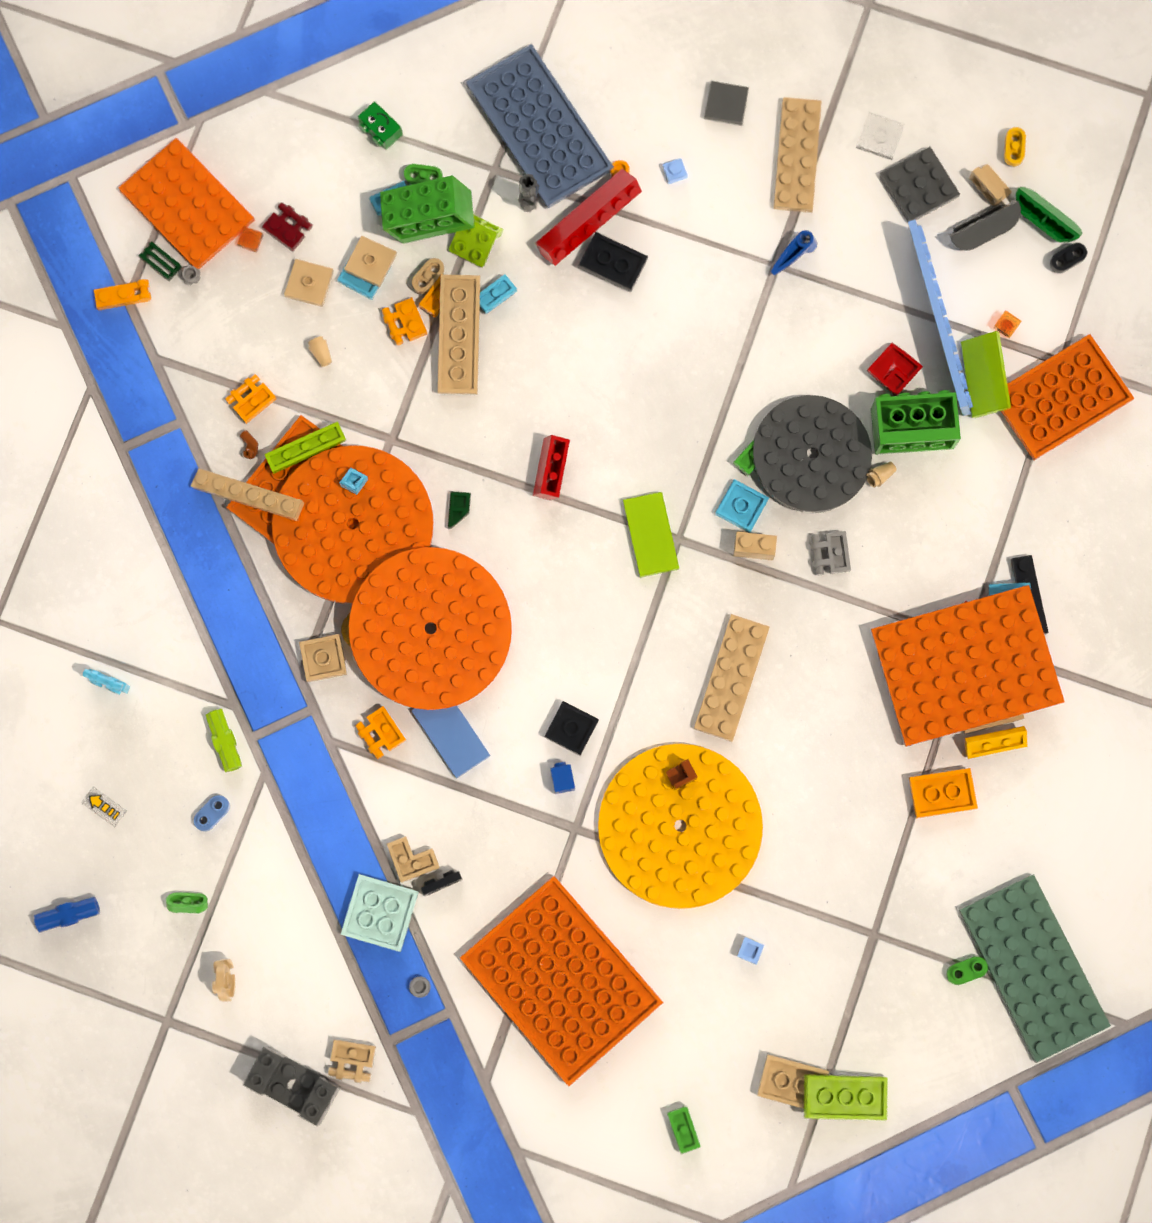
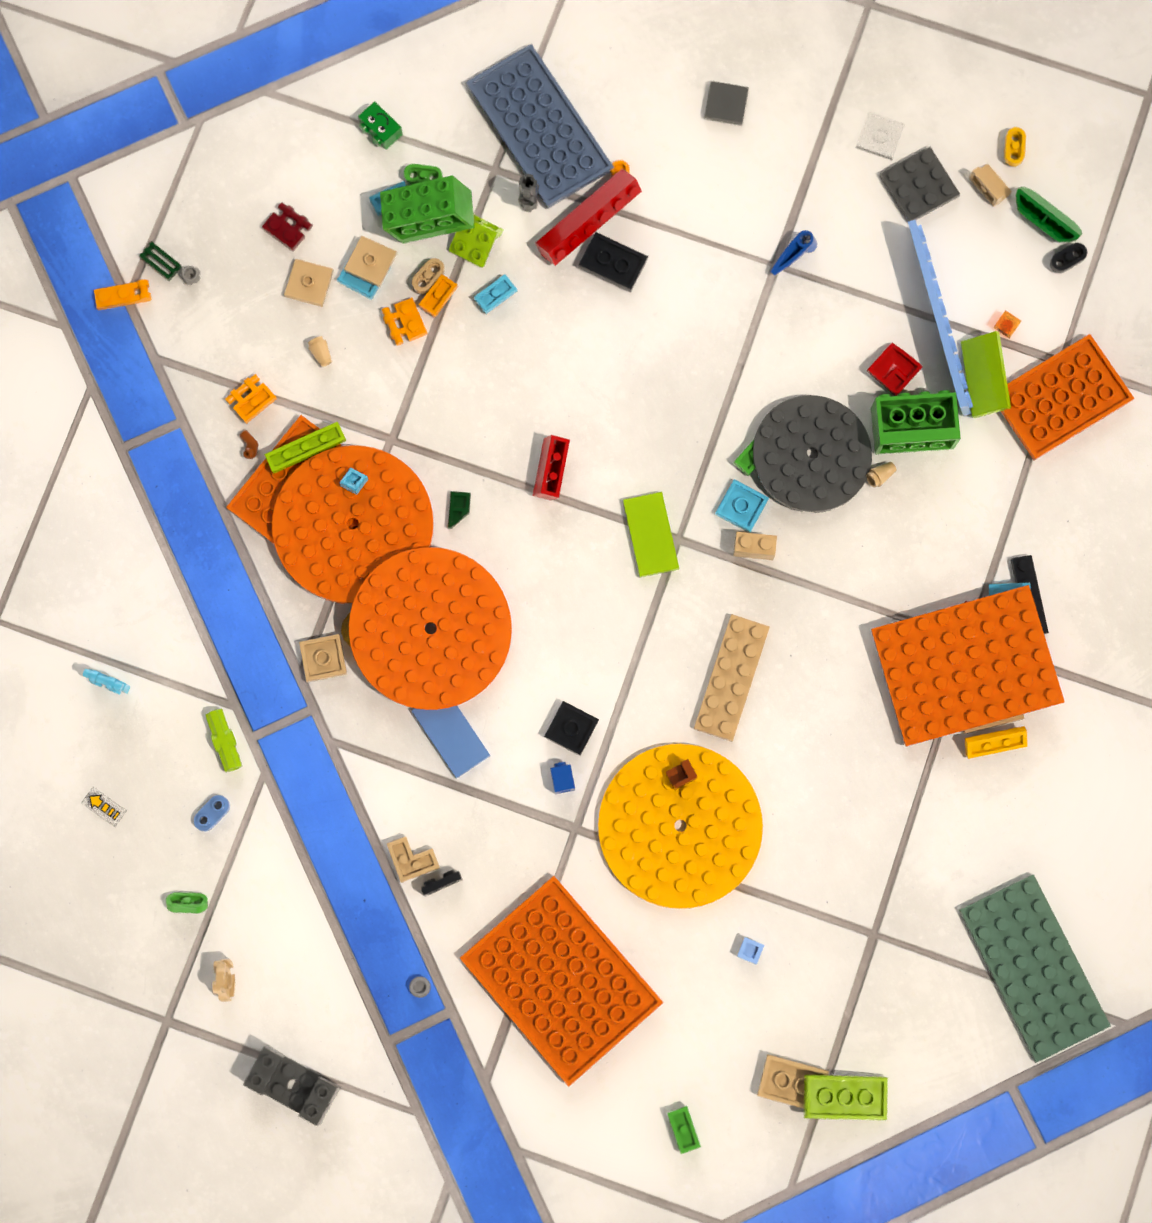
blue piece [34,897,100,933] -> none
orange plate [118,137,255,269] -> none
tan plate [191,468,304,521] -> none
clear orange plate [237,226,264,253] -> none
tan plate [328,1040,376,1083] -> none
light aqua plate [341,874,419,952] -> none
light orange plate [355,706,406,760] -> none
tan plate [438,275,480,395] -> none
light blue plate [663,158,688,184] -> none
tan plate [773,97,822,213] -> none
light grey plate [810,531,851,575] -> none
light orange plate [909,768,978,819] -> none
bright green plate [946,957,988,985] -> none
dark grey brick [949,200,1021,251] -> none

